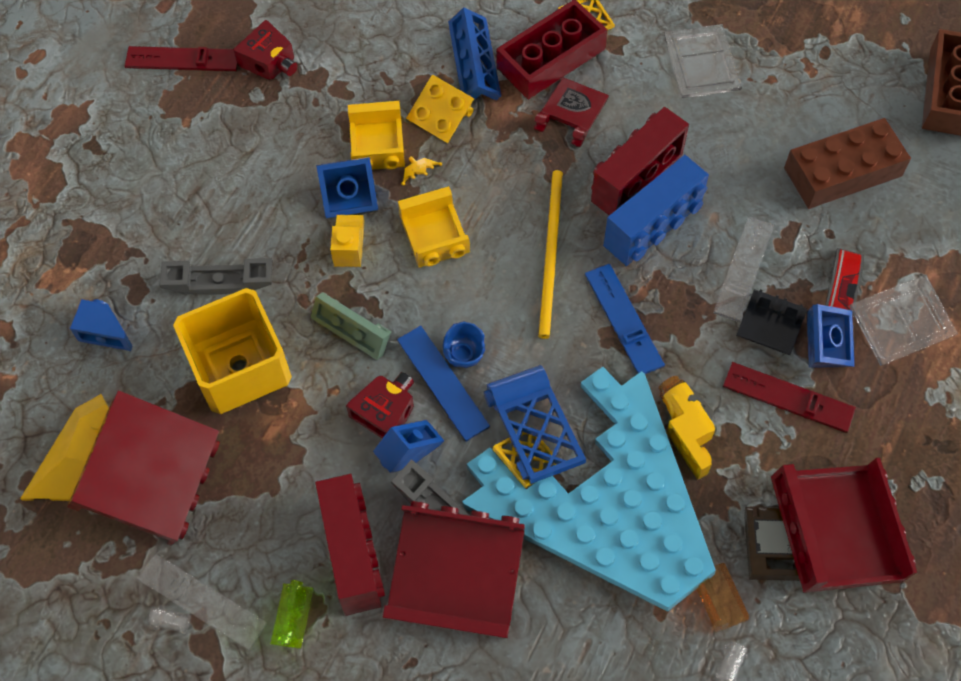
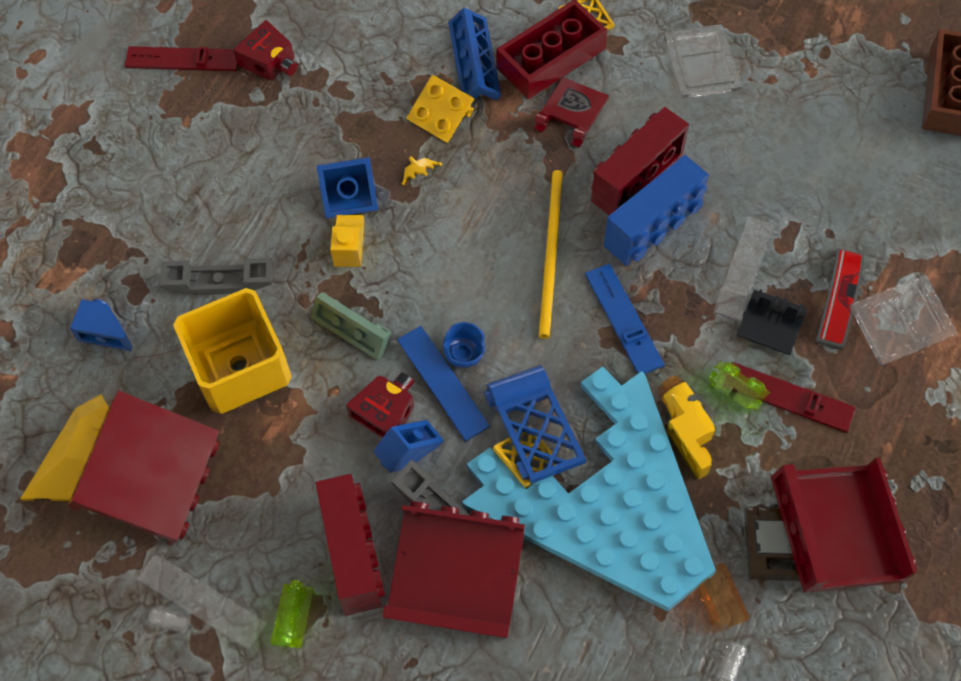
yellow panel [348,101,405,170] -> none
yellow panel [398,186,470,268] -> none
copper brick [784,118,911,209] -> none
blue slope [807,304,855,368] -> none
none -> clear neon green hinge [708,361,770,411]

